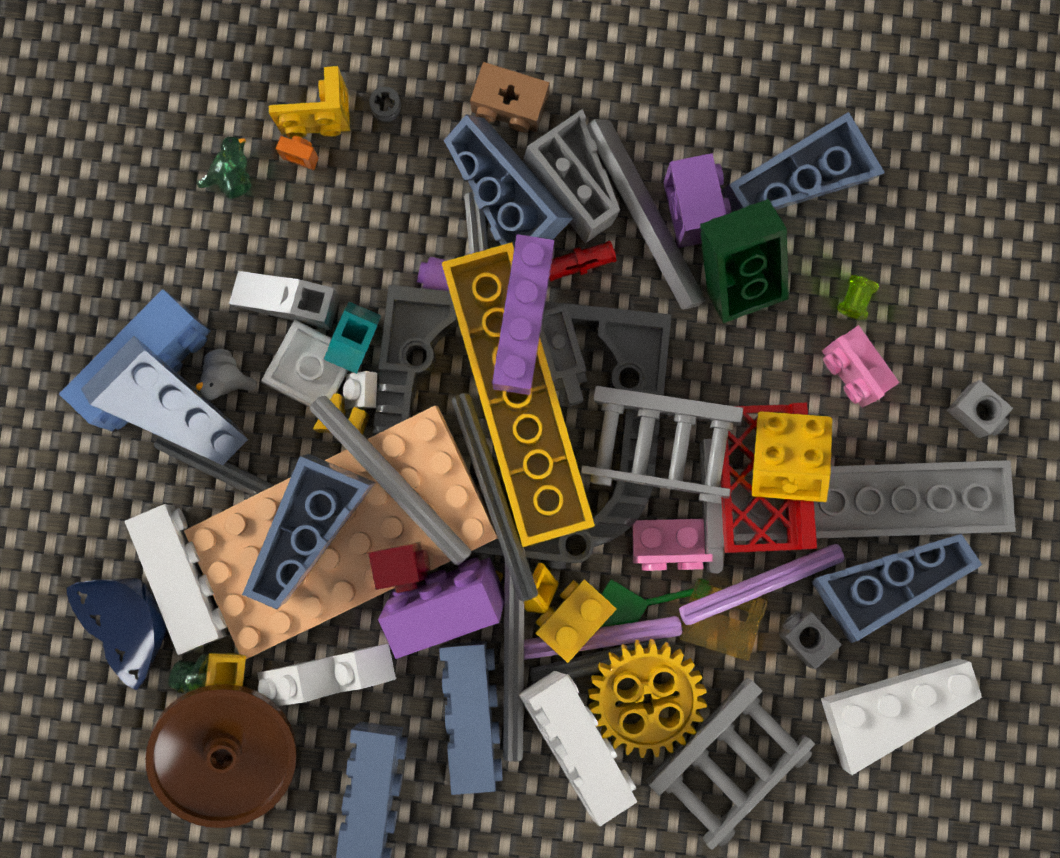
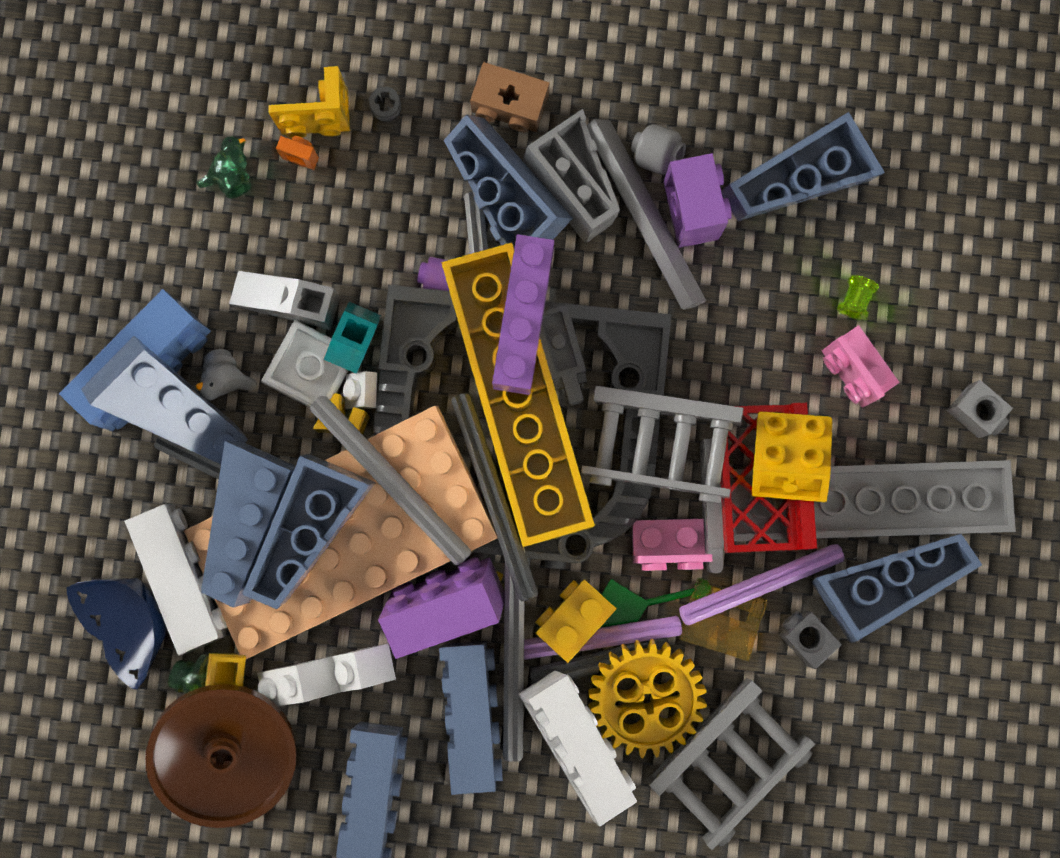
dark red brick [368,542,430,593] -> none
yellow slope [524,563,559,613] -> none
red pin [549,240,617,282] -> none
dark green brick [700,199,789,323] -> none
white wedge [821,658,982,775] -> none
none -> sand blue wedge [201,441,295,608]
none -> light grey head [631,124,686,175]

